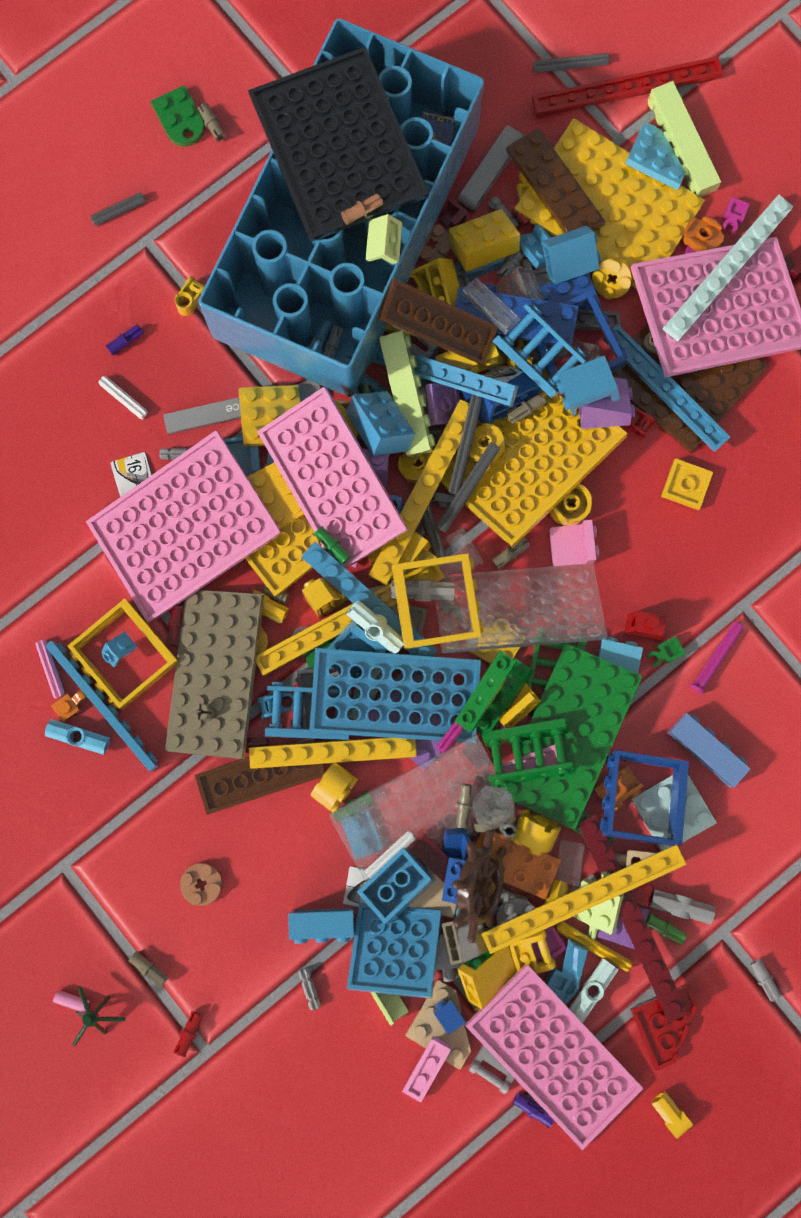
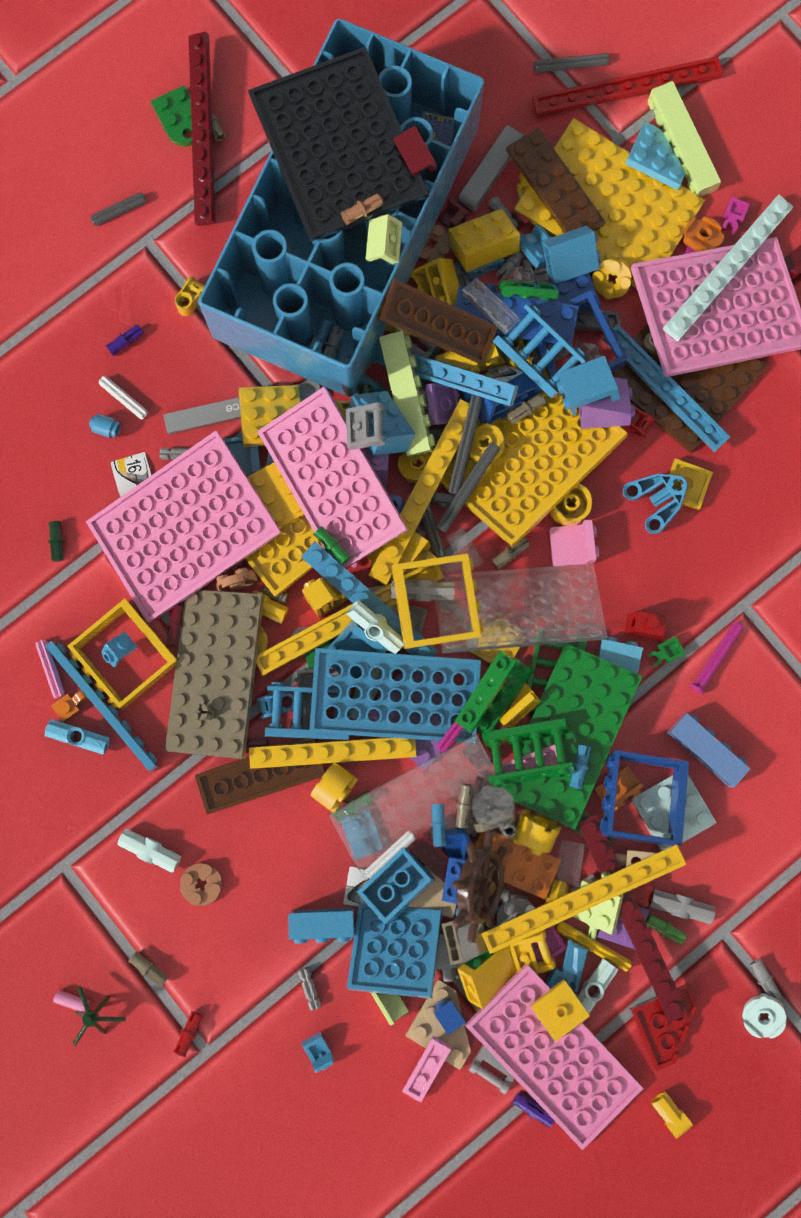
none -> dark green axle [48,521,65,562]
none -> dark azure brick [89,413,121,438]
none -> light aqua piece [117,828,182,873]
none -> dark red plate [189,31,216,226]
none -> nougat plate [216,568,258,592]
none -> dark azure bracket [301,1032,334,1073]
none -> light grey plate [346,402,385,450]
none -> dark red panel [393,126,437,175]
none -> dark azure axle [430,804,447,847]
none -> green plate [499,280,559,301]
none -> yellow plate [529,979,590,1042]
none -> dark azure pin [569,745,592,789]
none -> dark azure connector [623,474,688,534]
none -> light aqua plate [742,993,786,1039]

